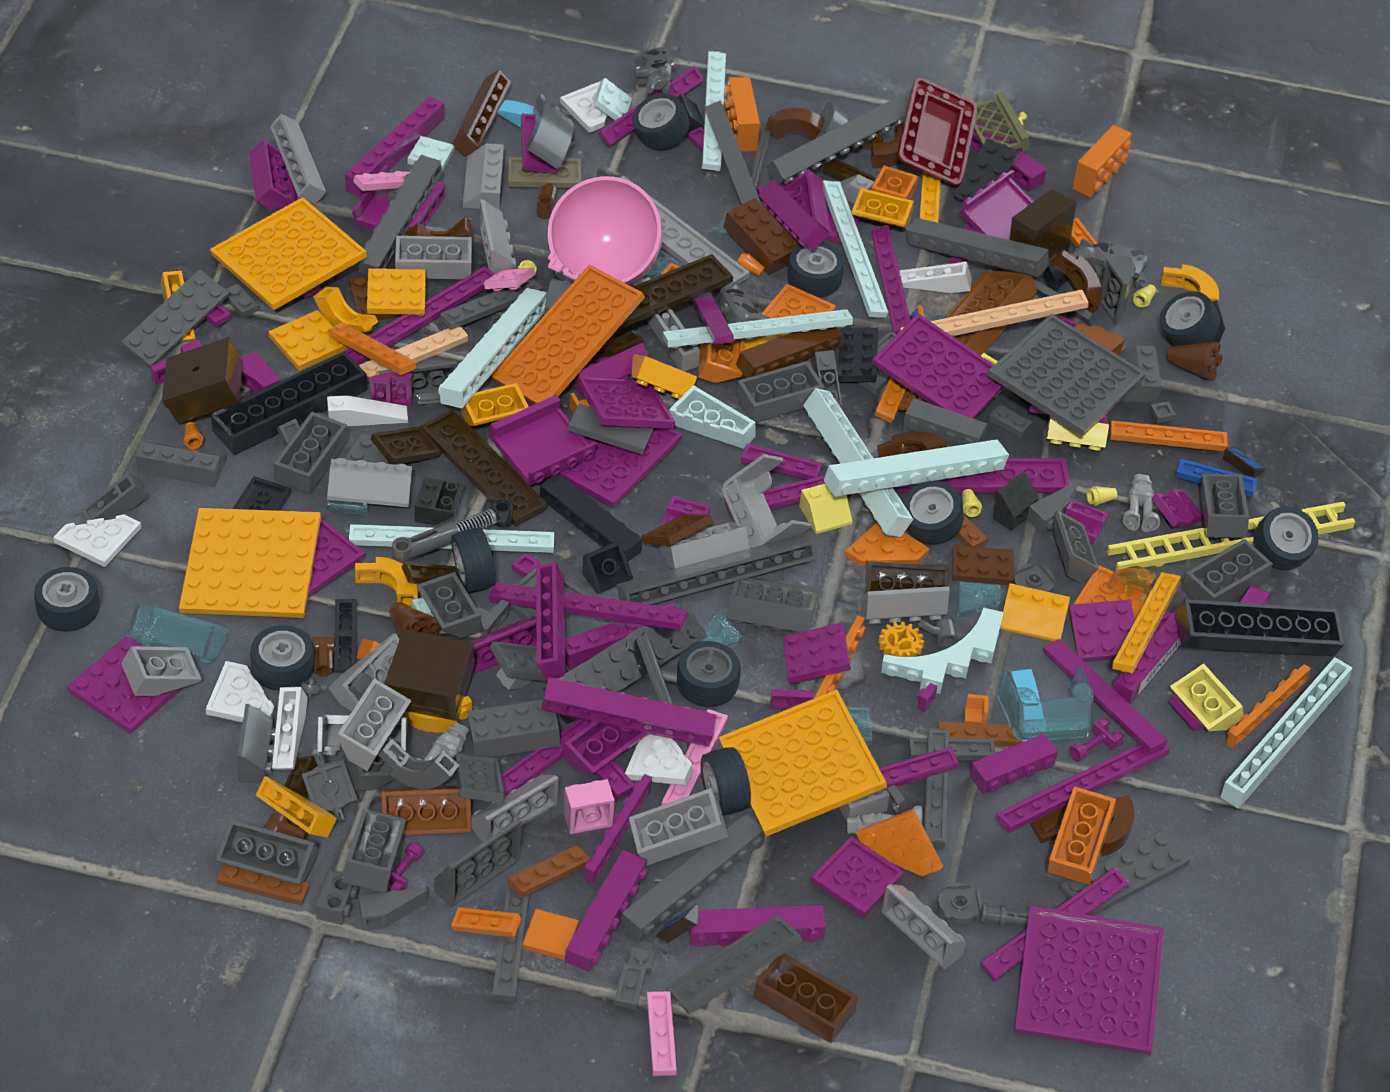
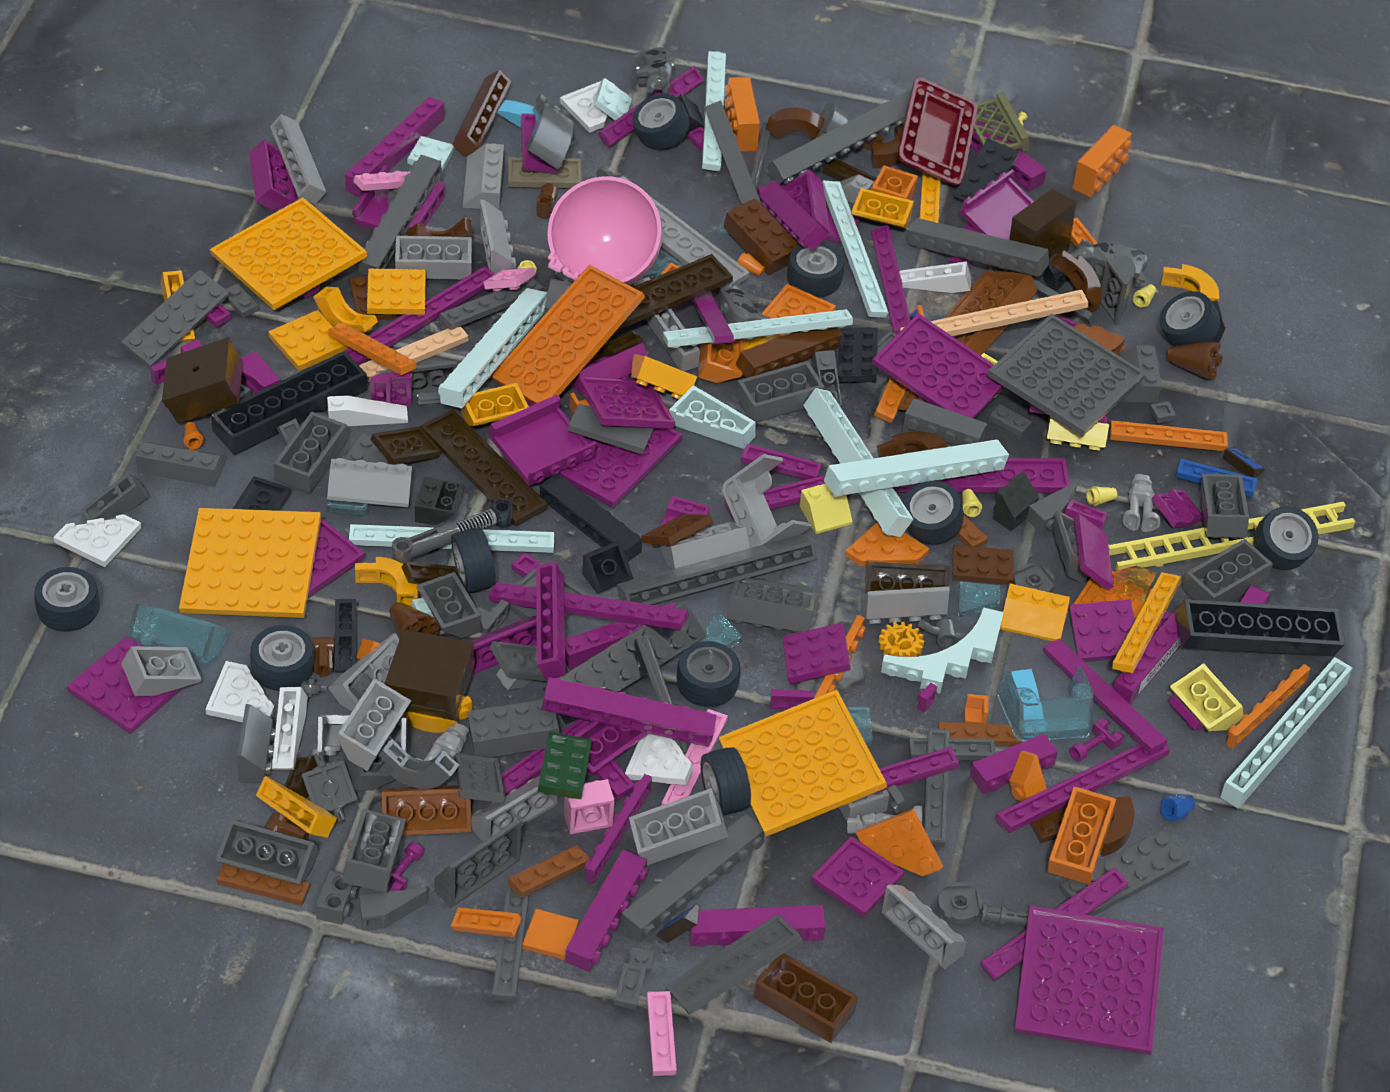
none -> dark green plate [537,731,592,800]
none -> orange slope [1010,750,1047,802]
none -> magenta tile [1074,514,1114,590]
none -> blue rock [1161,794,1195,821]

